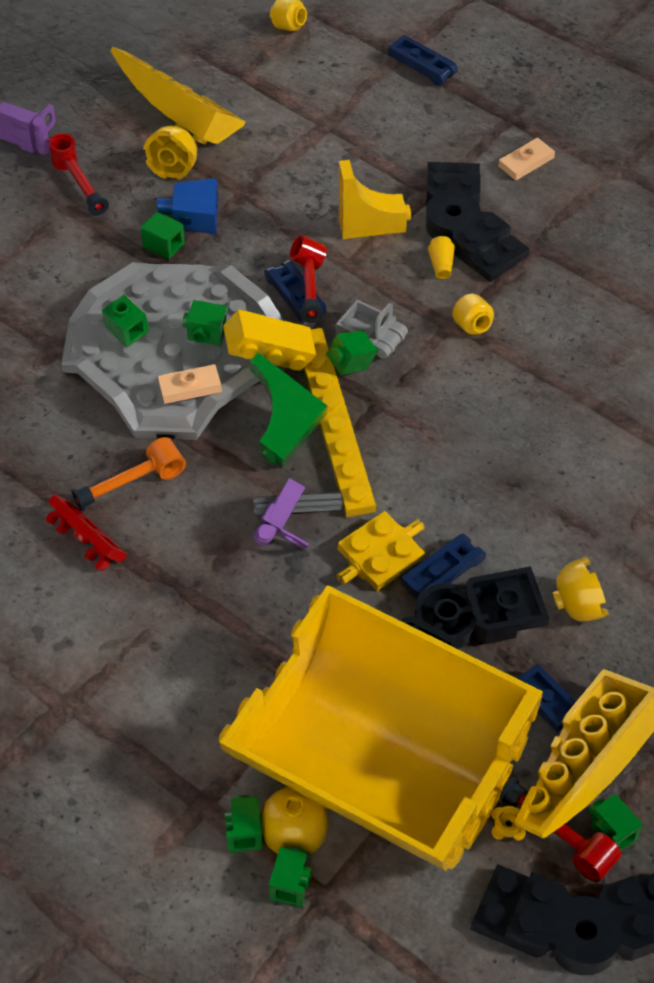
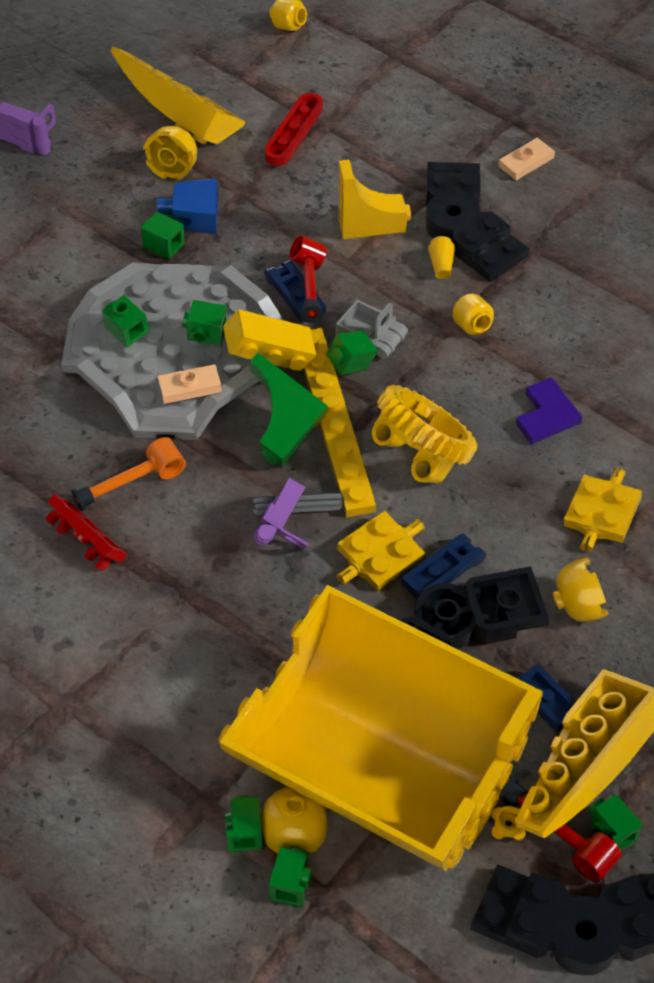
red piece [49,133,109,216] -> none
dark blue plate [388,35,458,86] -> none
none -> red plate [264,93,323,166]
none -> yellow piece [372,385,478,484]
none -> dark purple tile [516,377,582,444]
none -> yellow plate [564,467,642,552]

